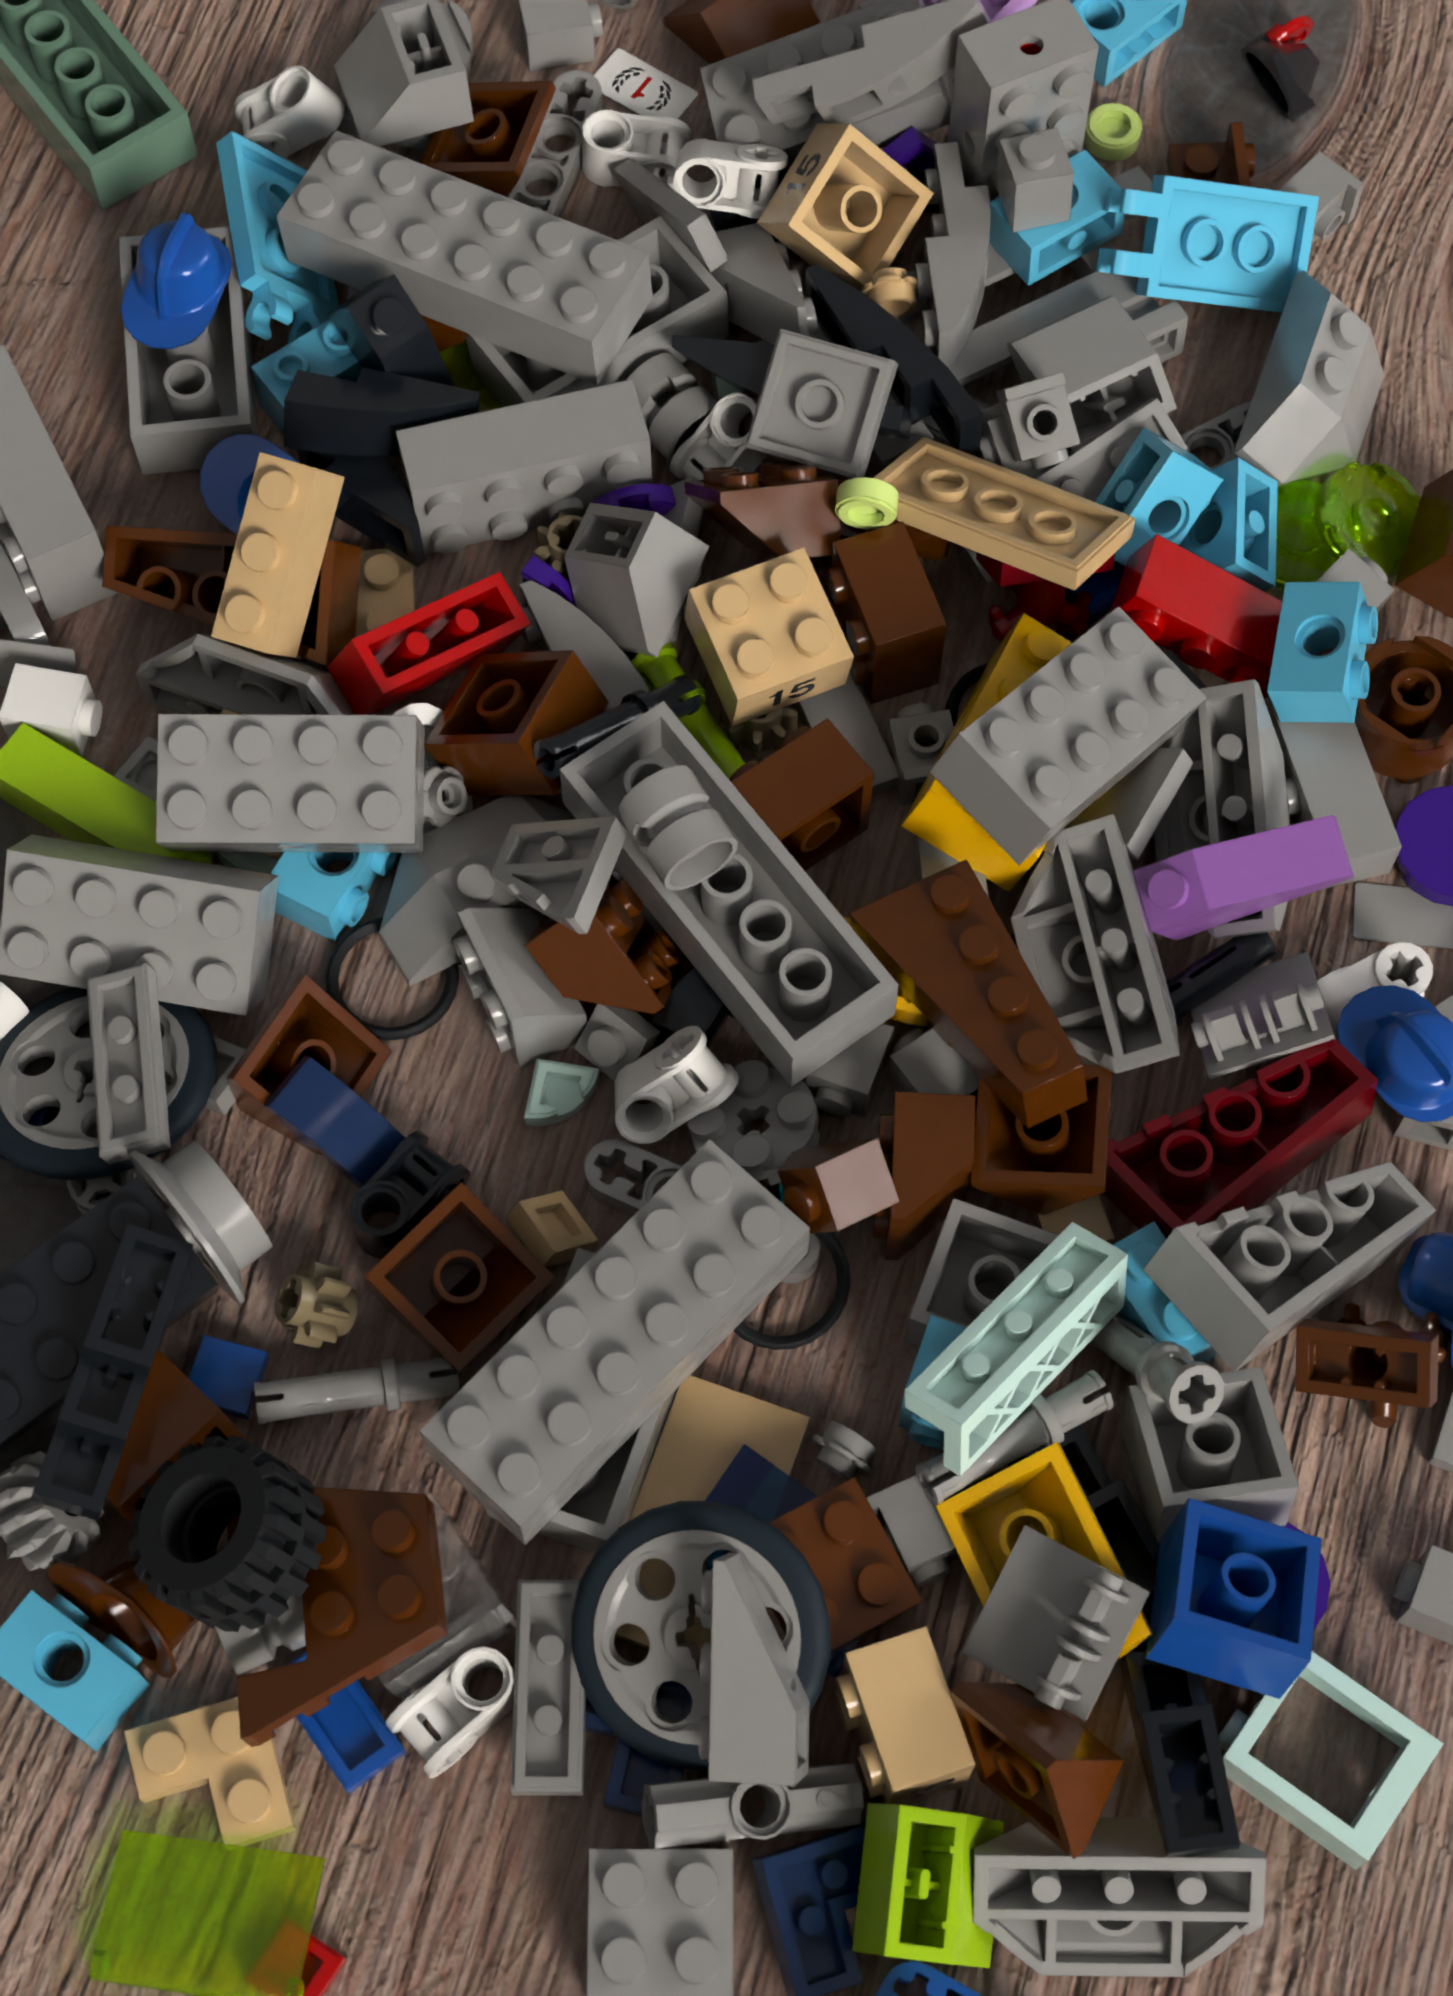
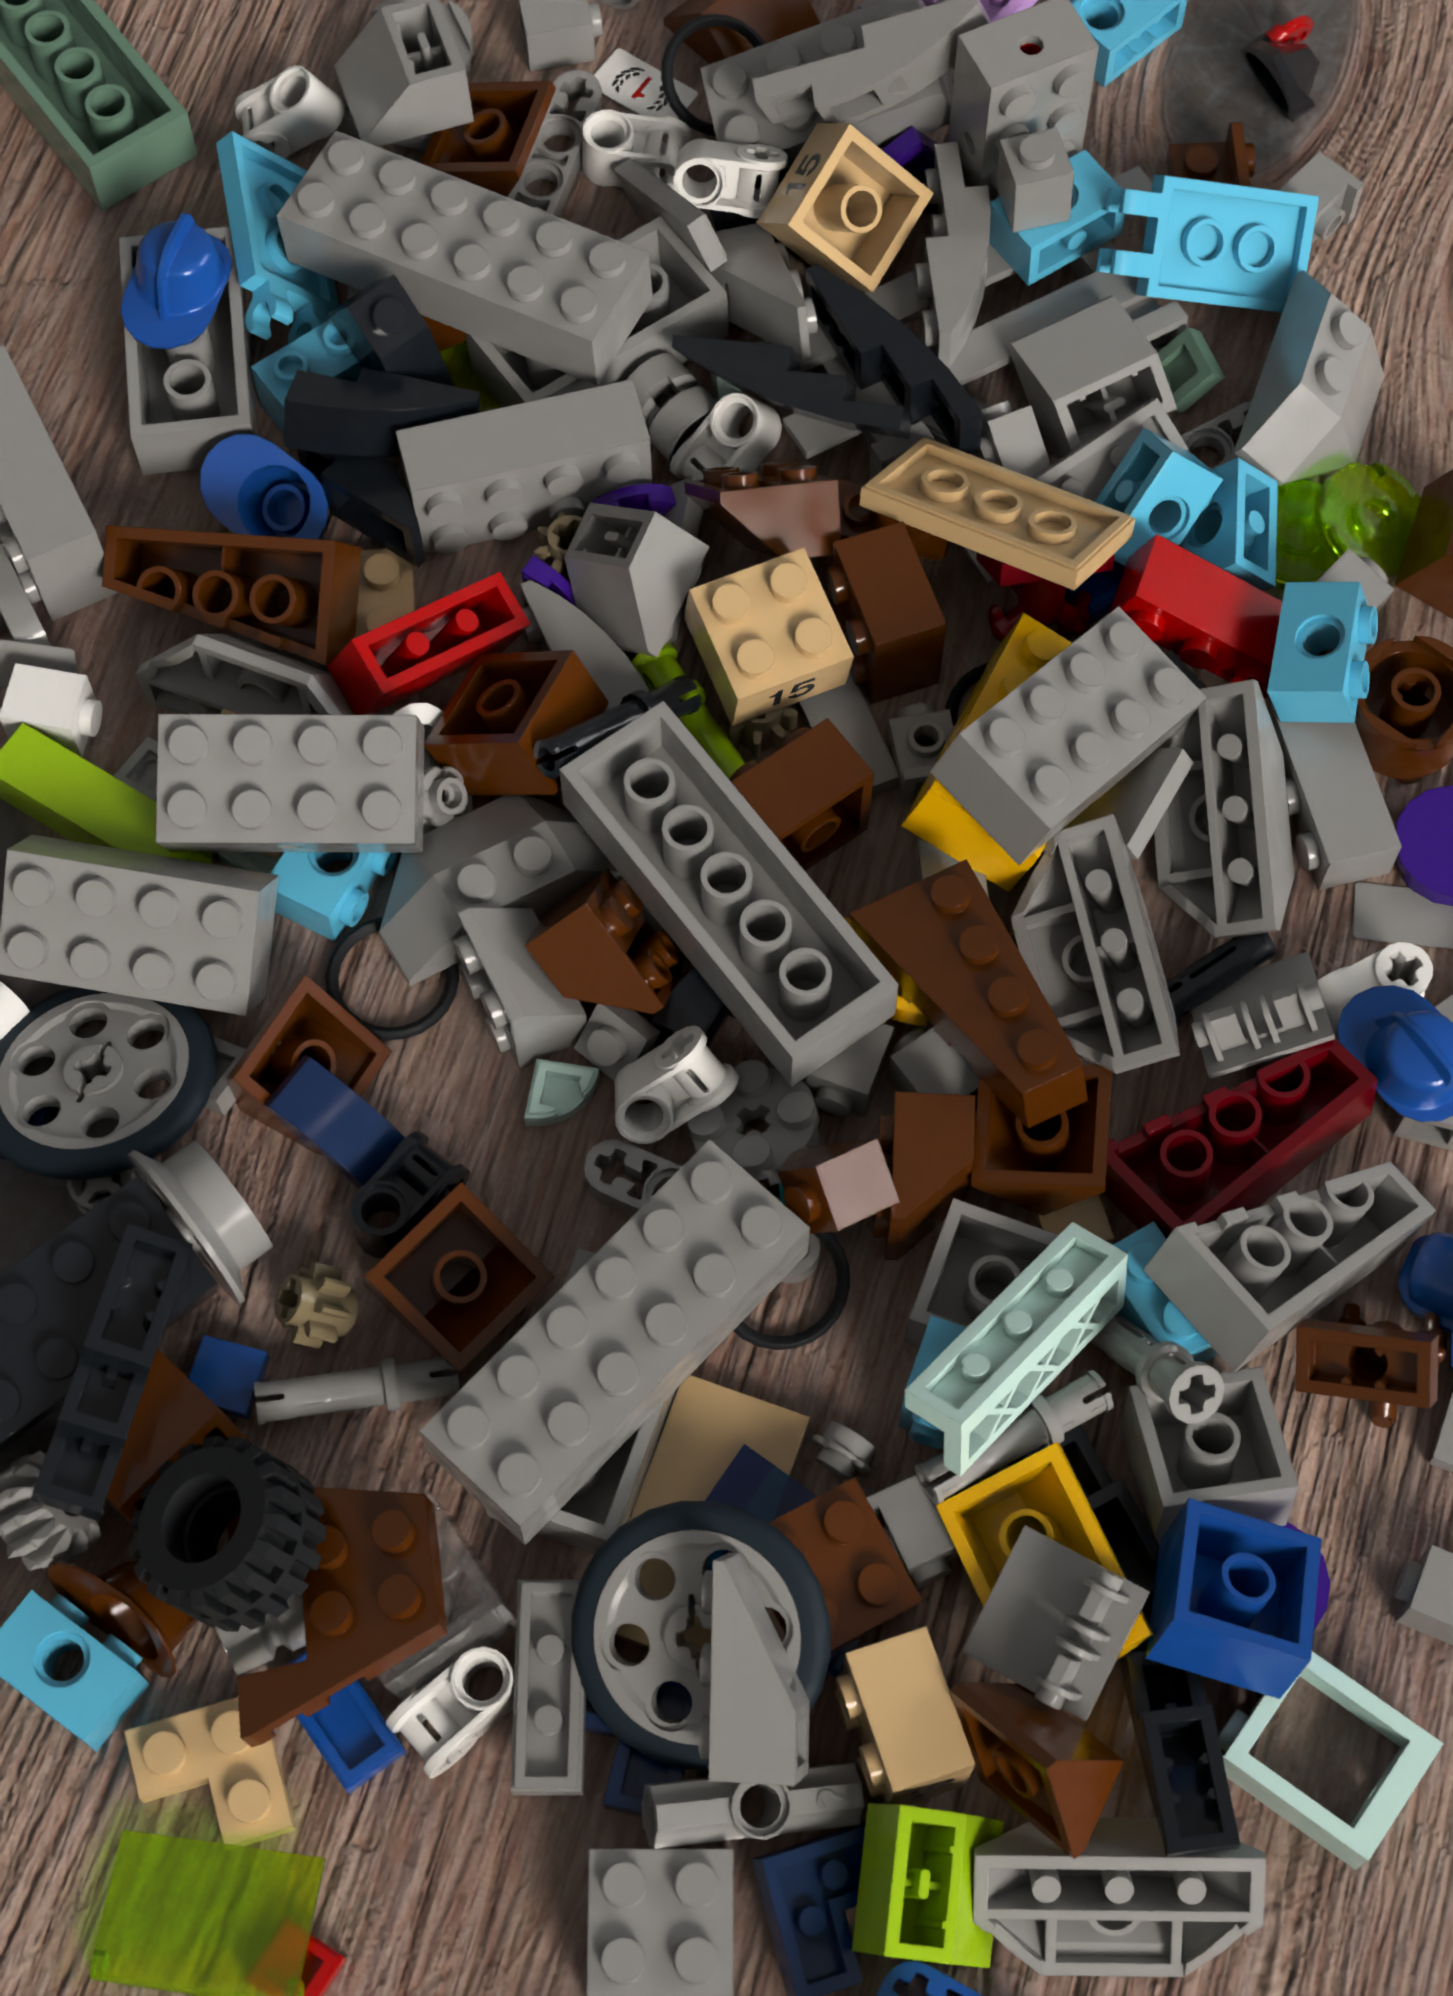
light grey tile [86,963,171,1164] -> none
tan brick [211,452,345,658] -> none
light grey wing [490,816,628,934] -> none
tan plate [505,1190,599,1267] -> none
light grey wheel [618,765,738,891] -> none
light grey tile [744,329,898,479] -> none
yellowish green tile [835,477,899,530] -> none
tan plate [862,267,918,317] -> none
light grey brick [996,372,1080,470] -> none
yellowish green tile [1084,103,1142,161] -> none
medium lavender slope [1133,815,1354,941] -> none
none -> black tyre [661,14,765,136]
none -> sand green plate [1158,327,1225,413]

